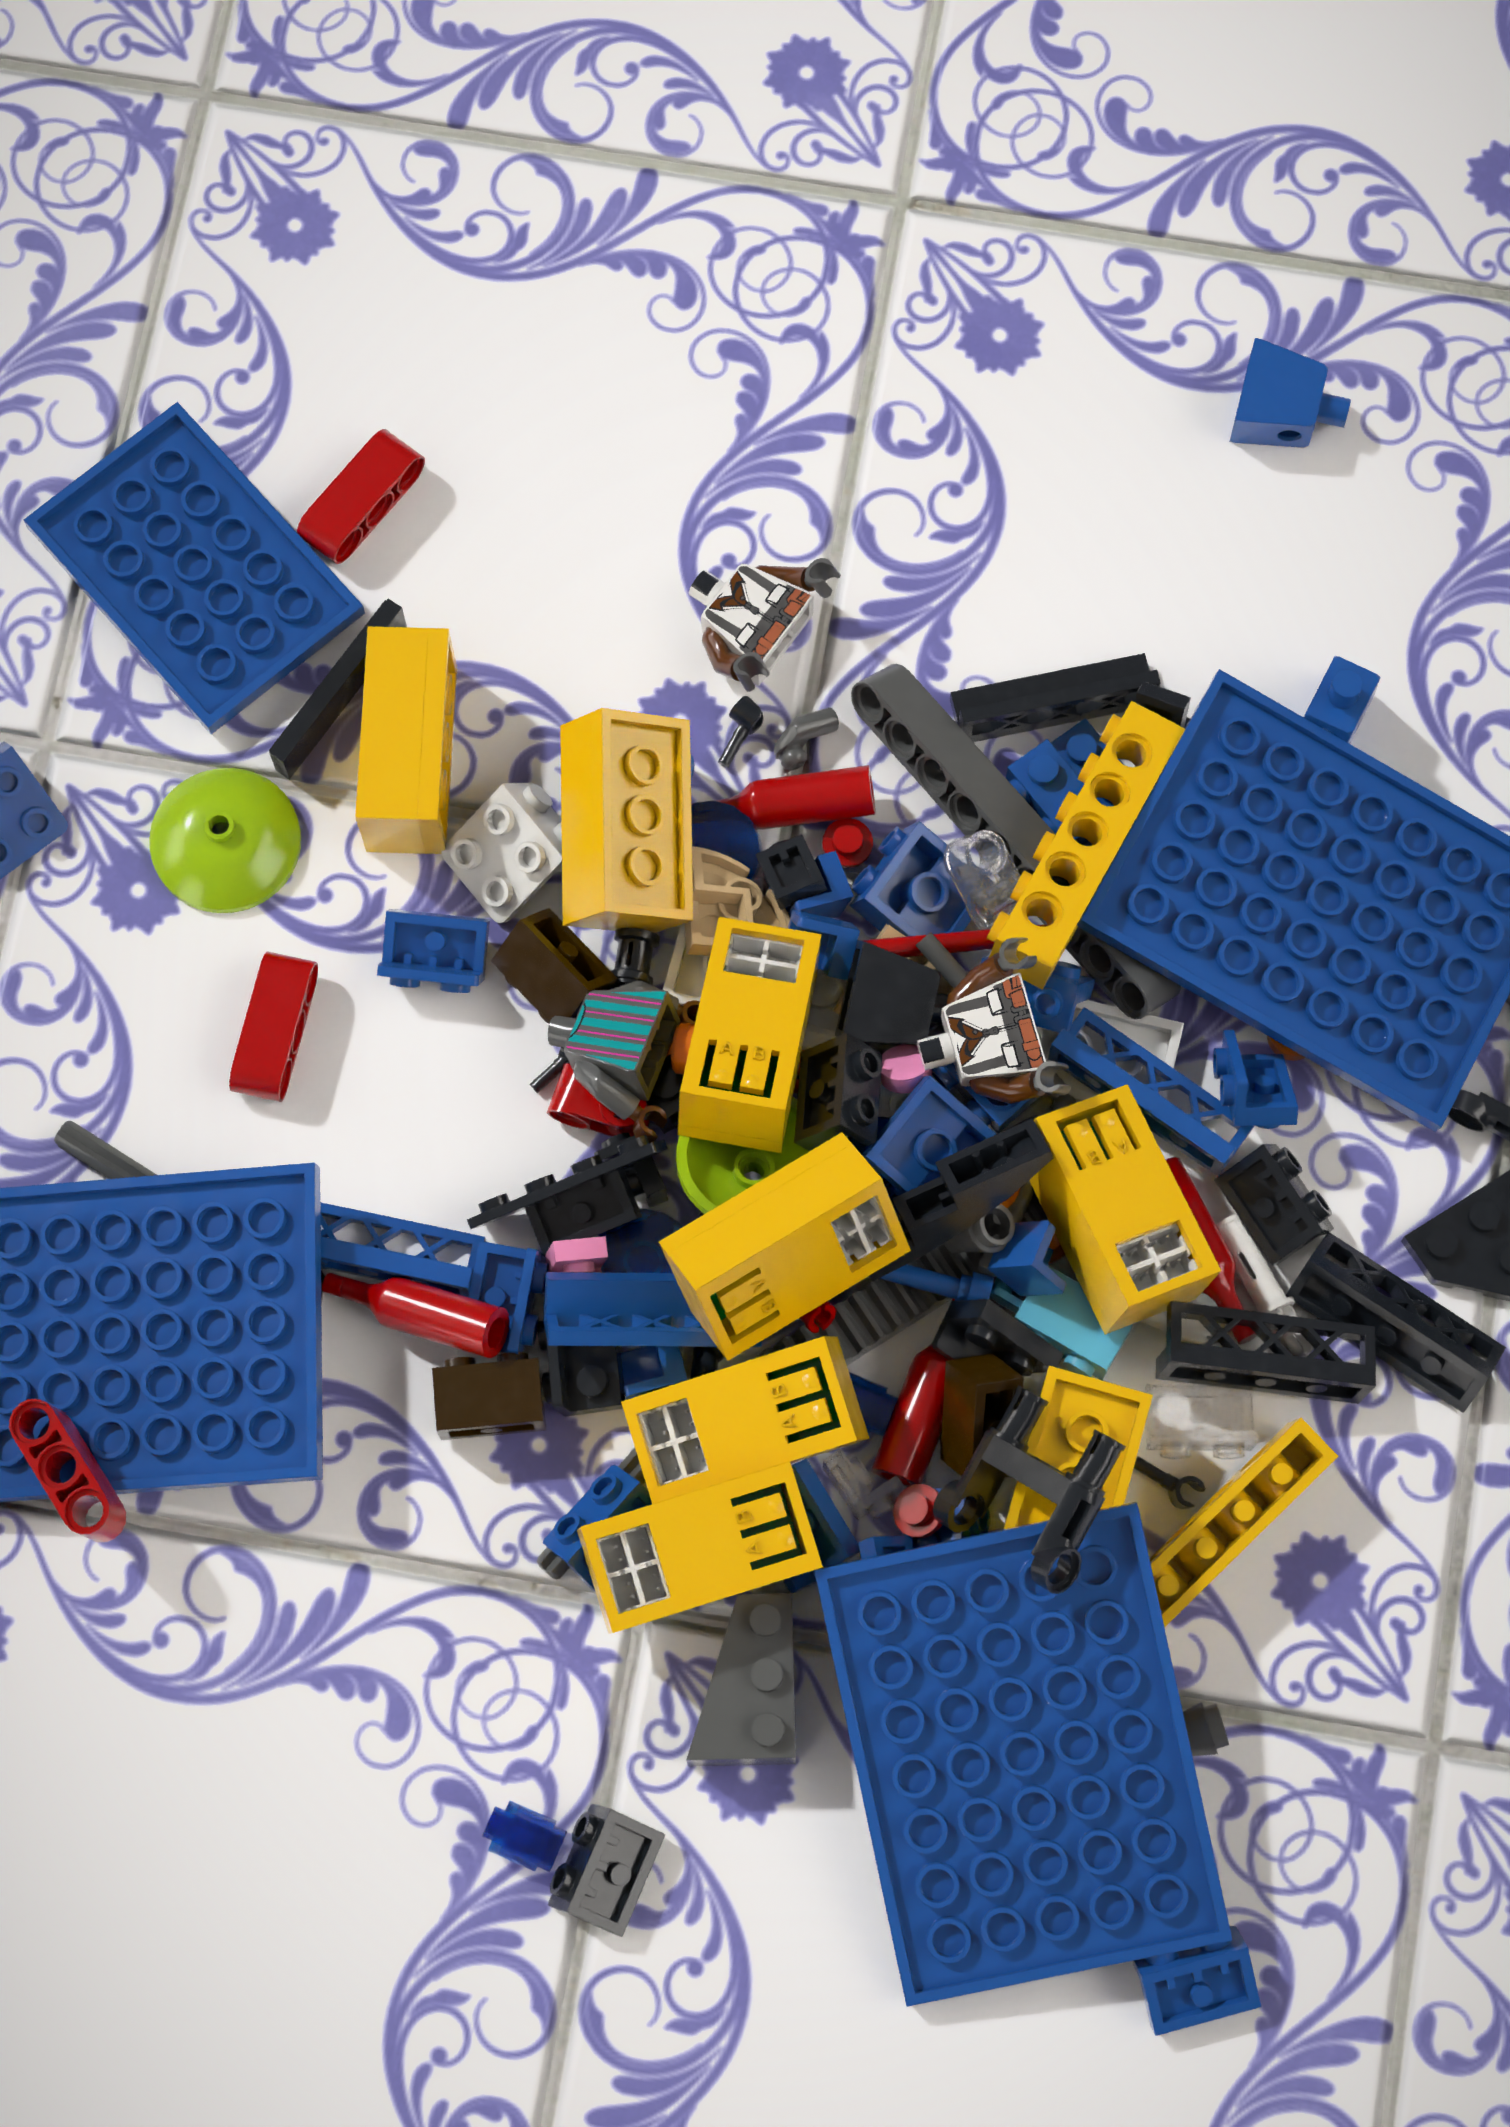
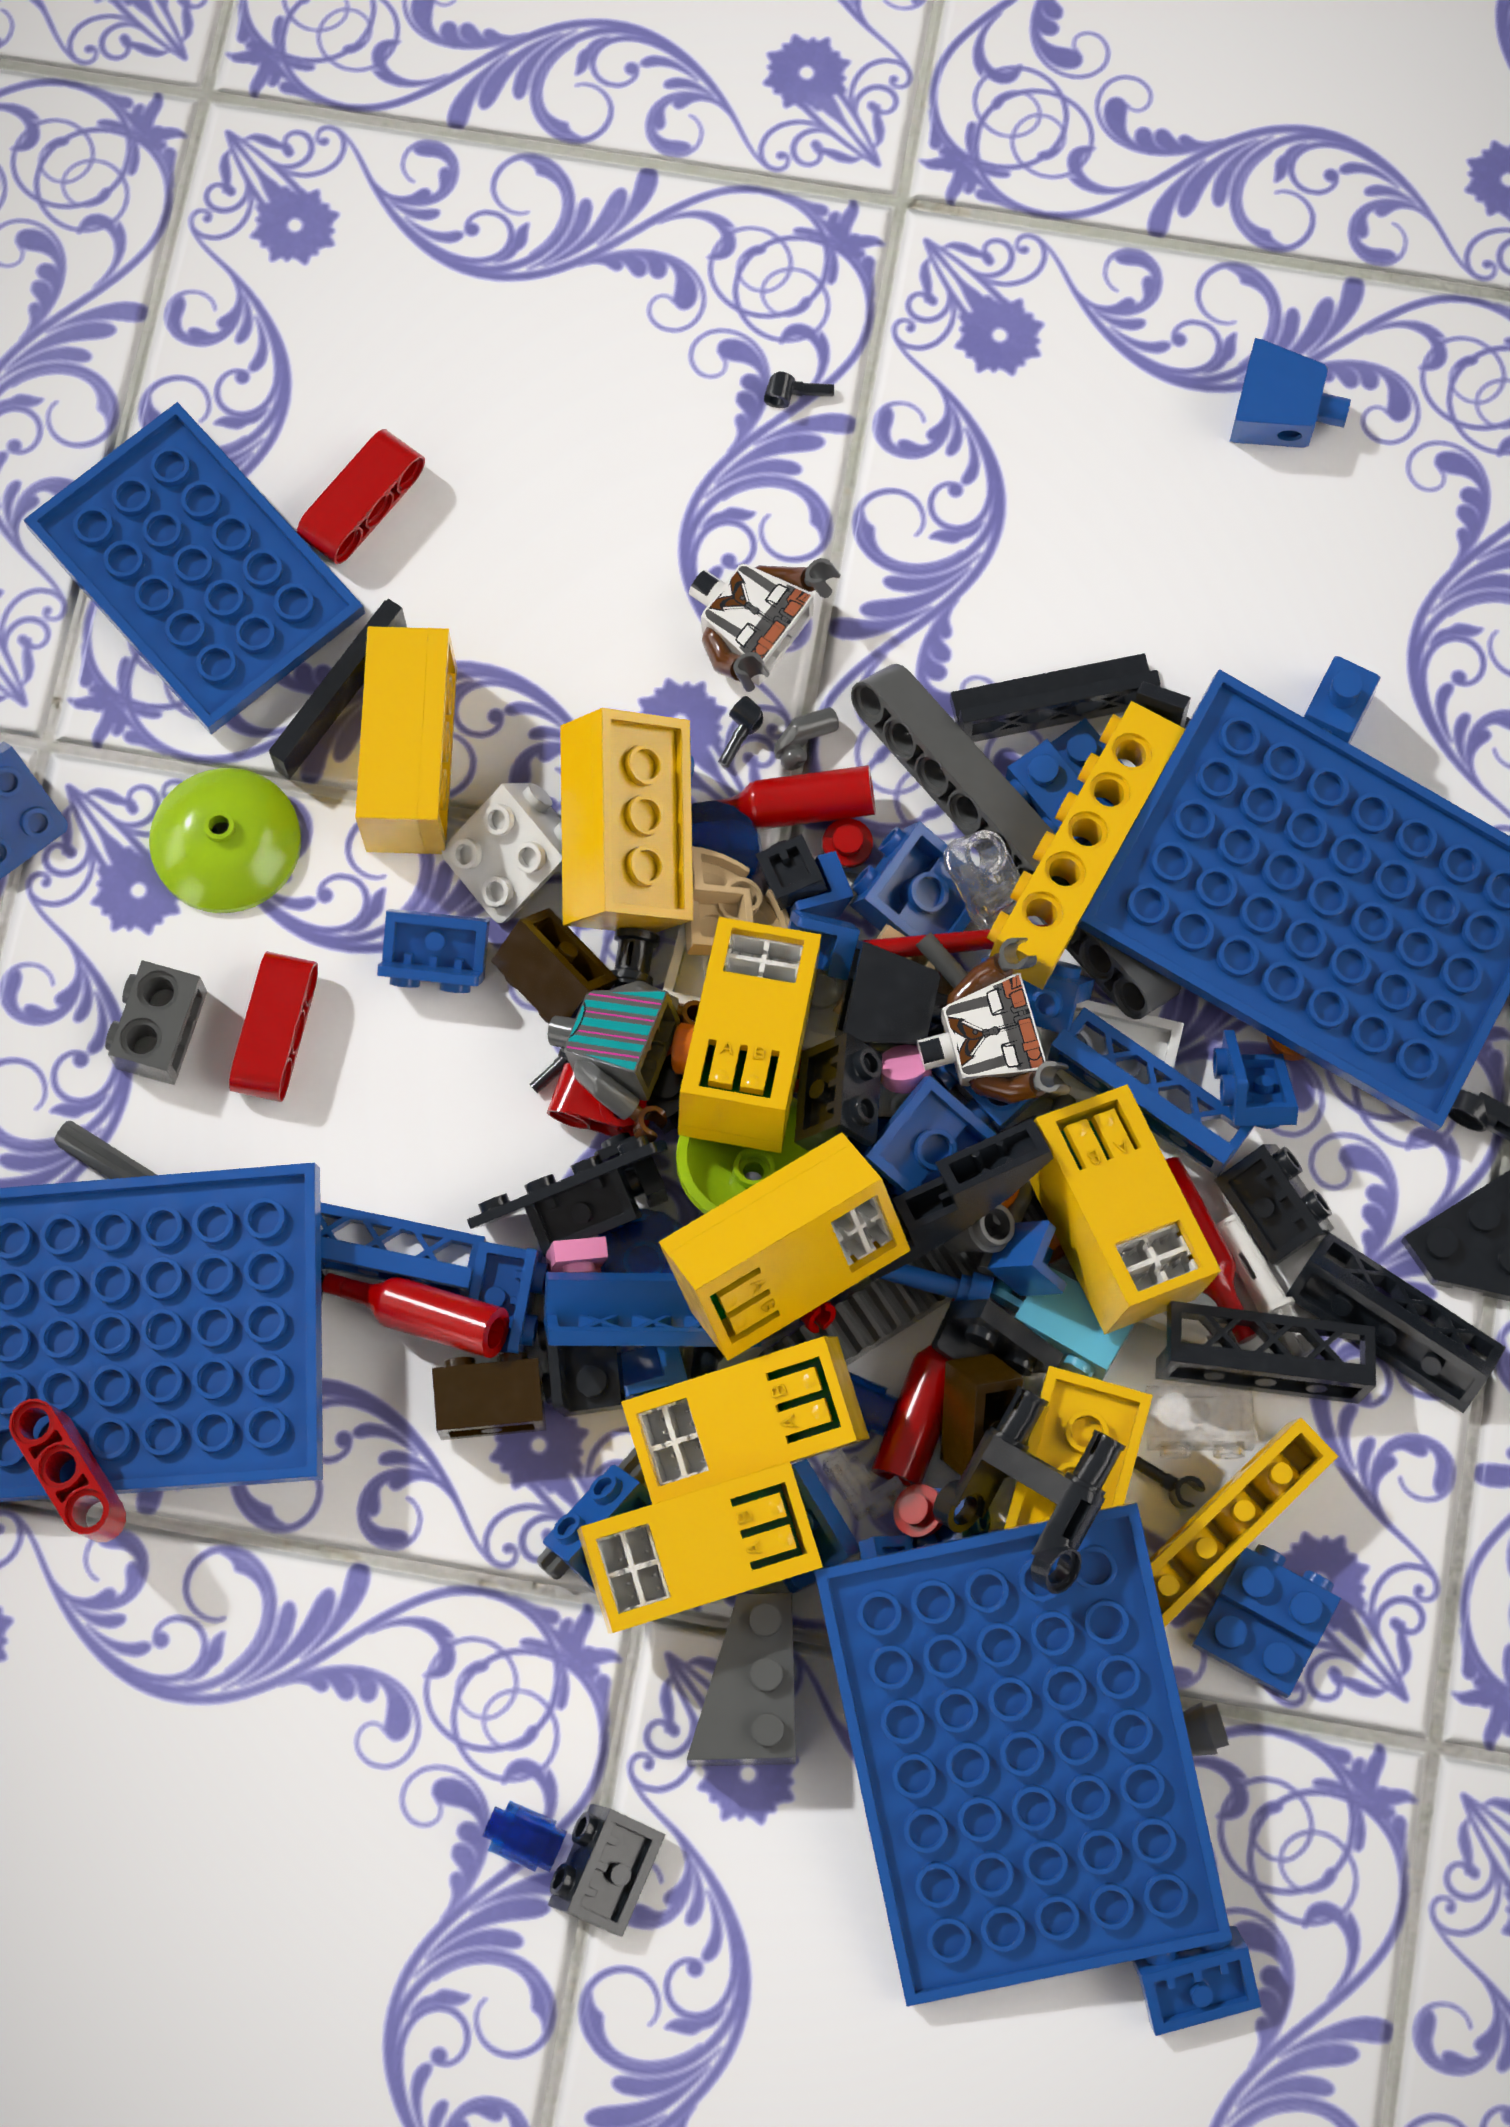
none -> dark grey brick [105,960,208,1085]
none -> black hand [764,371,834,408]
none -> blue plate [1192,1544,1341,1698]

